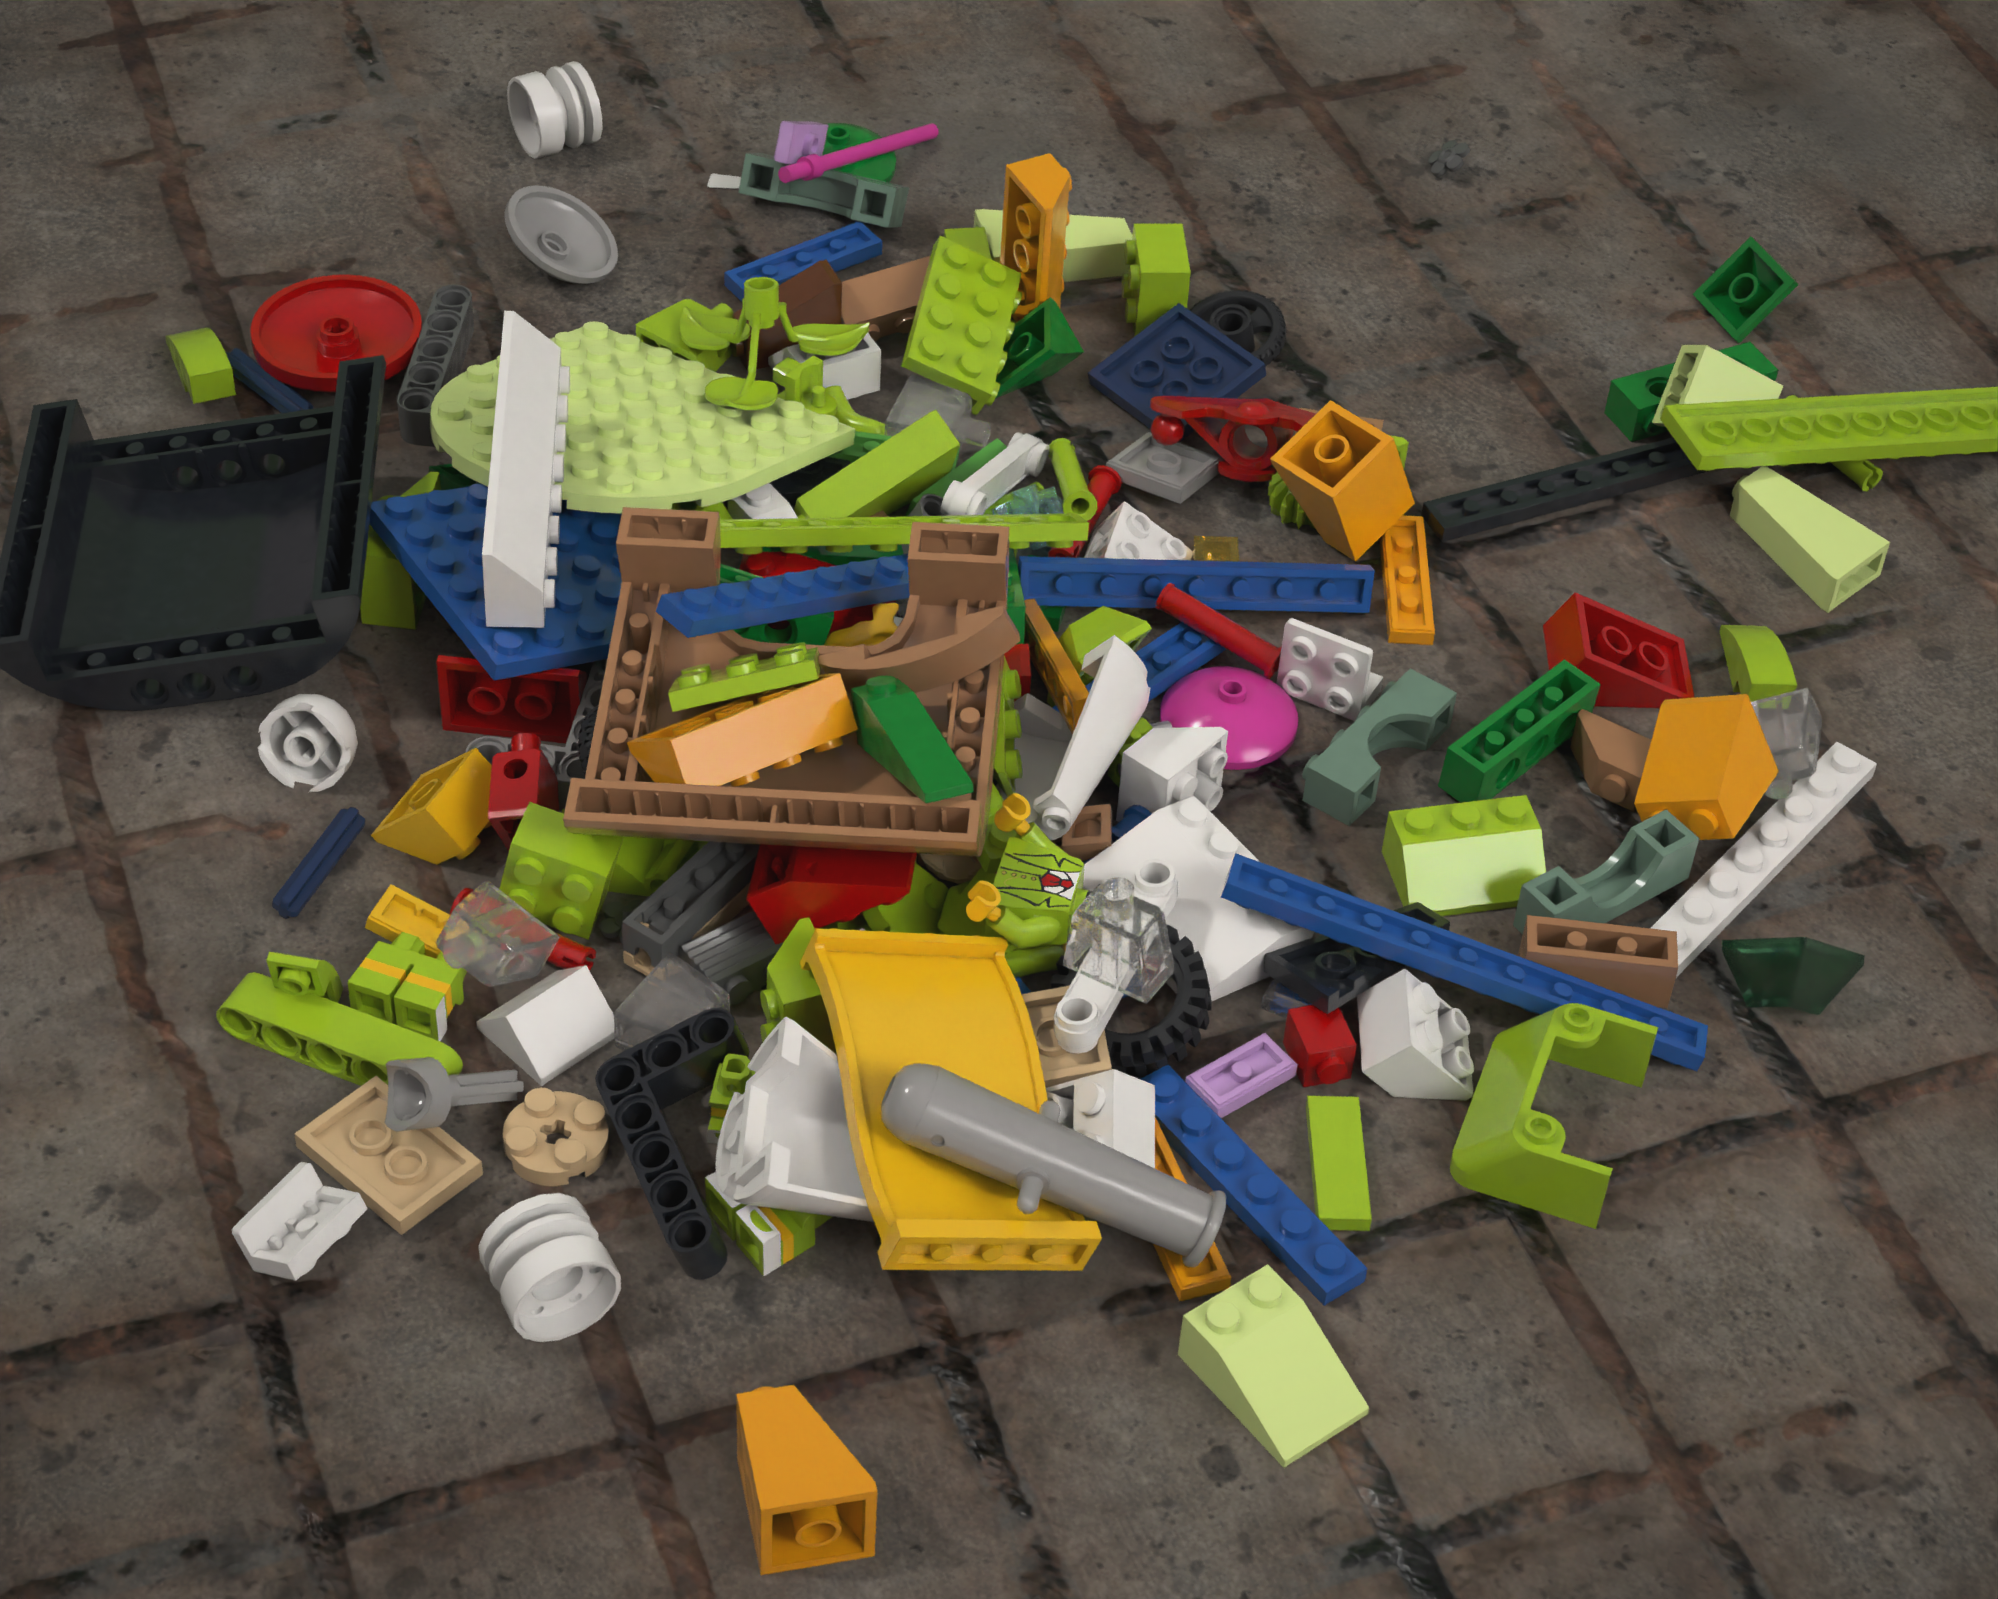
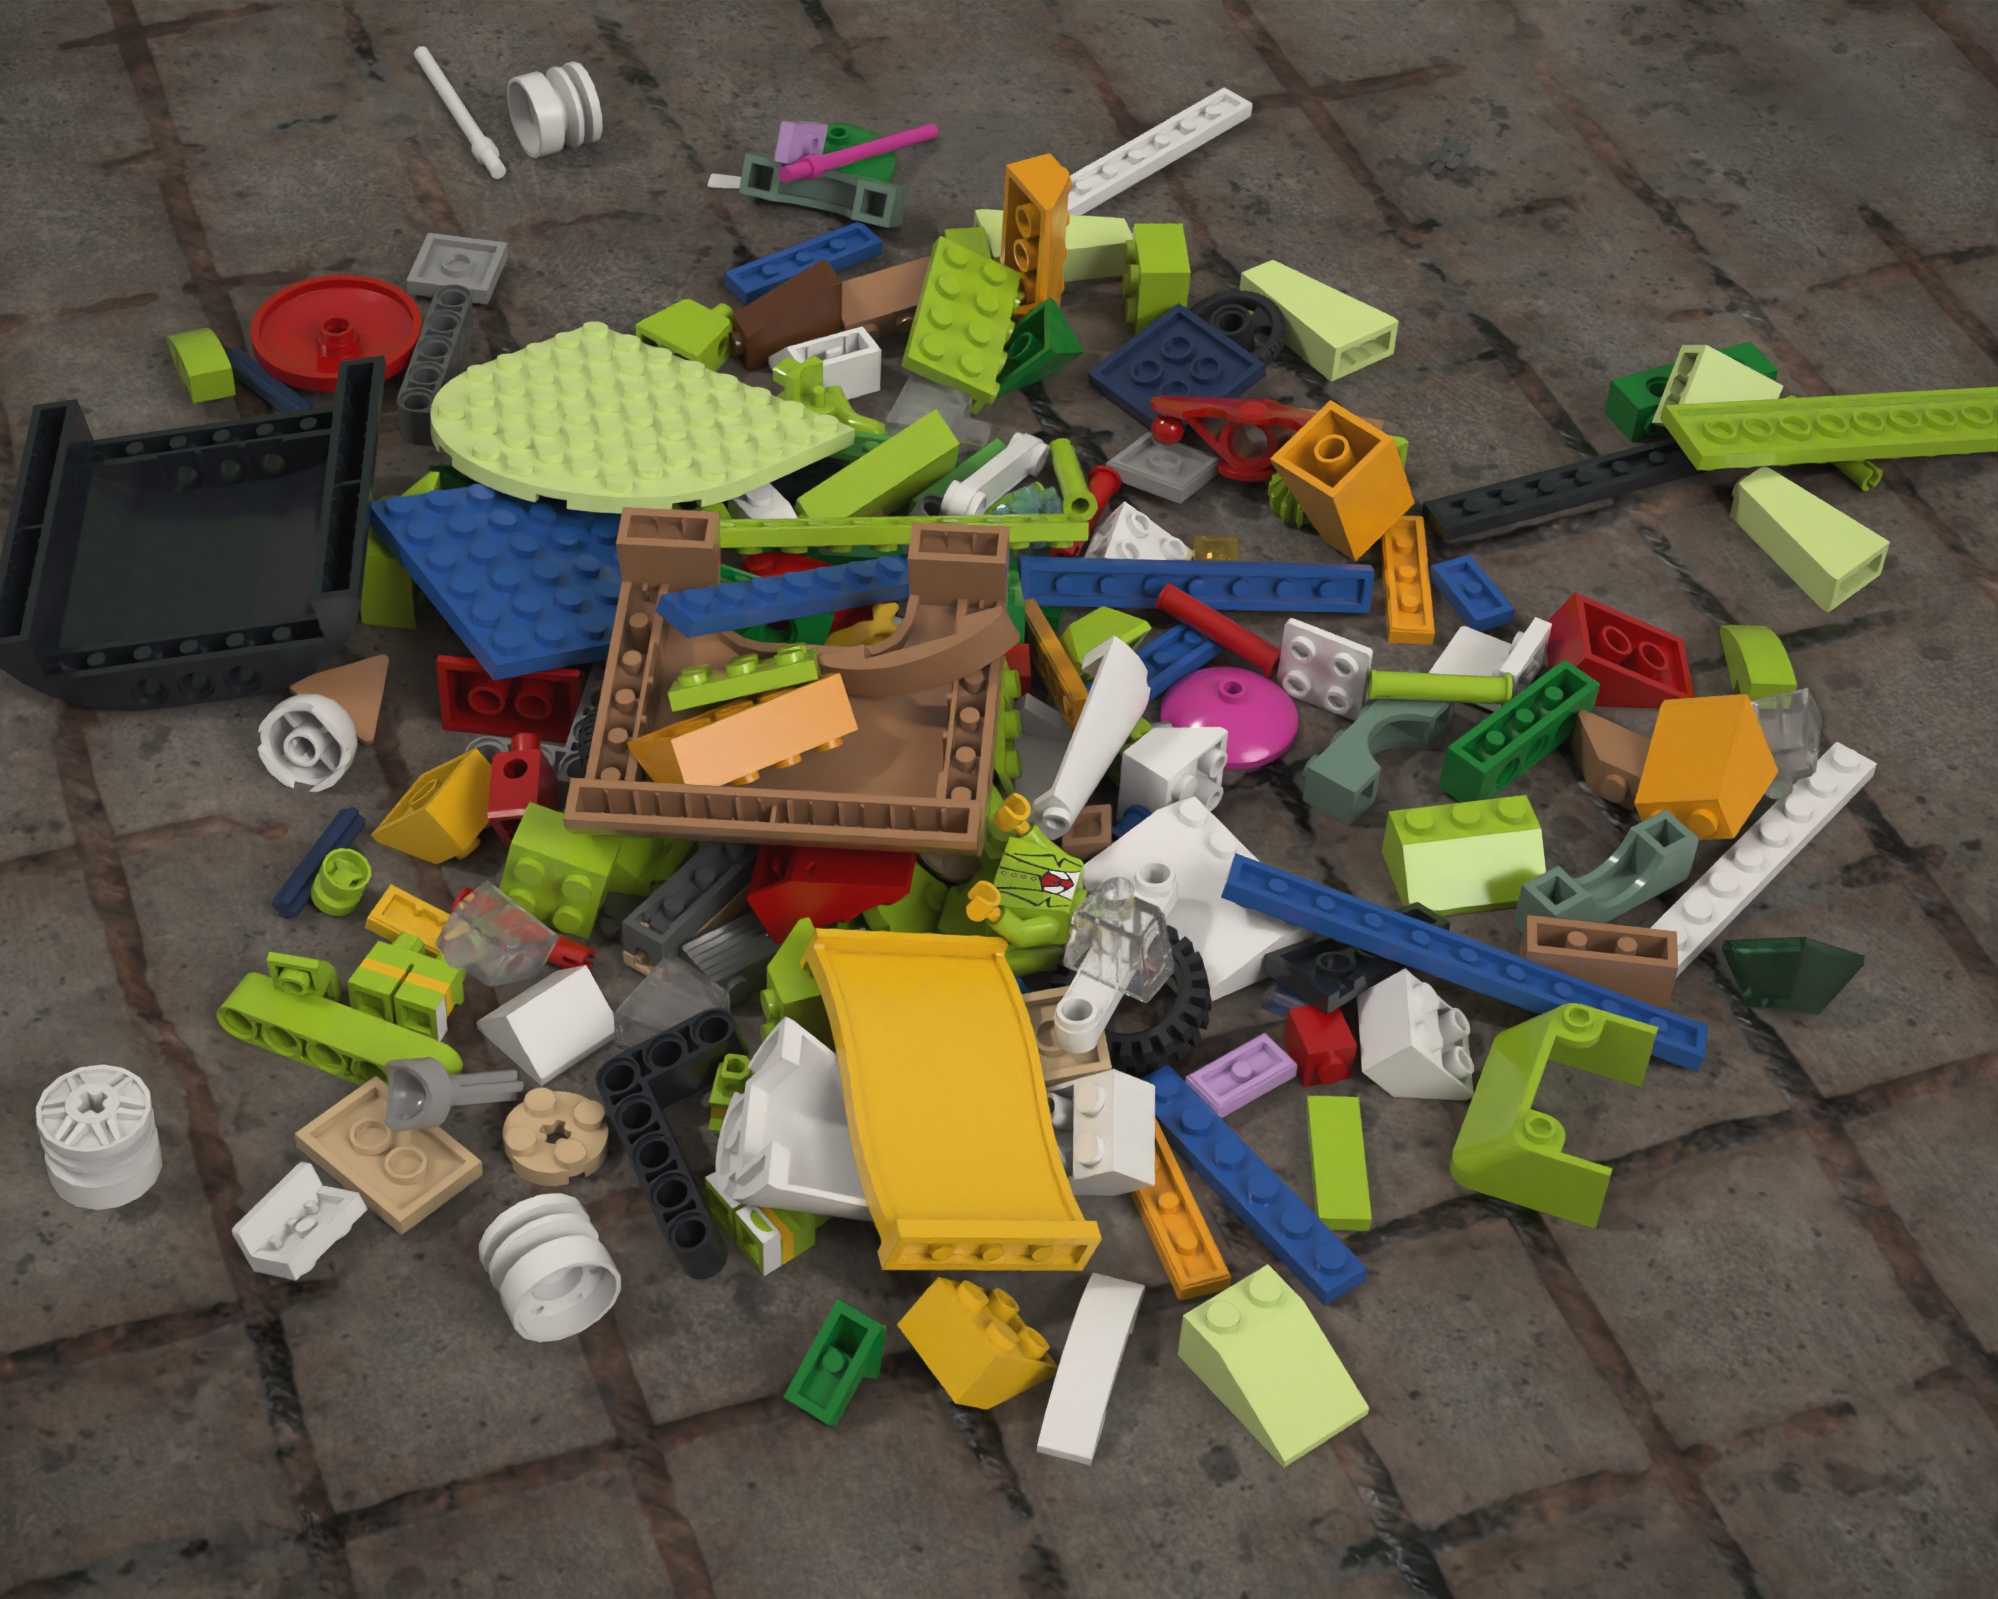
white slope [482,311,570,628] -> none
light grey dish [504,185,618,284] -> none
lime plant [679,277,869,410] -> none
light orange slope [737,1385,877,1575] -> none
green slope [850,675,974,804] -> none
light grey piece [881,1063,1226,1268] -> none
green slope [1693,236,1798,343] -> none
none -> white wheel [36,1065,162,1210]
none -> medium nougat piece [290,654,389,745]
none -> lime wheel [311,848,371,916]
none -> light grey plate [406,233,508,304]
none -> white bar [414,46,506,179]
none -> green slope [783,1298,886,1426]
none -> yellow slope [897,1277,1058,1410]
none -> white slope [1037,1272,1145,1466]
none -> white plate [1068,88,1253,215]
none -> yellowish green slope [1239,260,1399,382]
none -> lime pin [1368,669,1512,706]
none -> white bracket [1429,617,1552,712]
none -> blue plate [1430,555,1515,632]

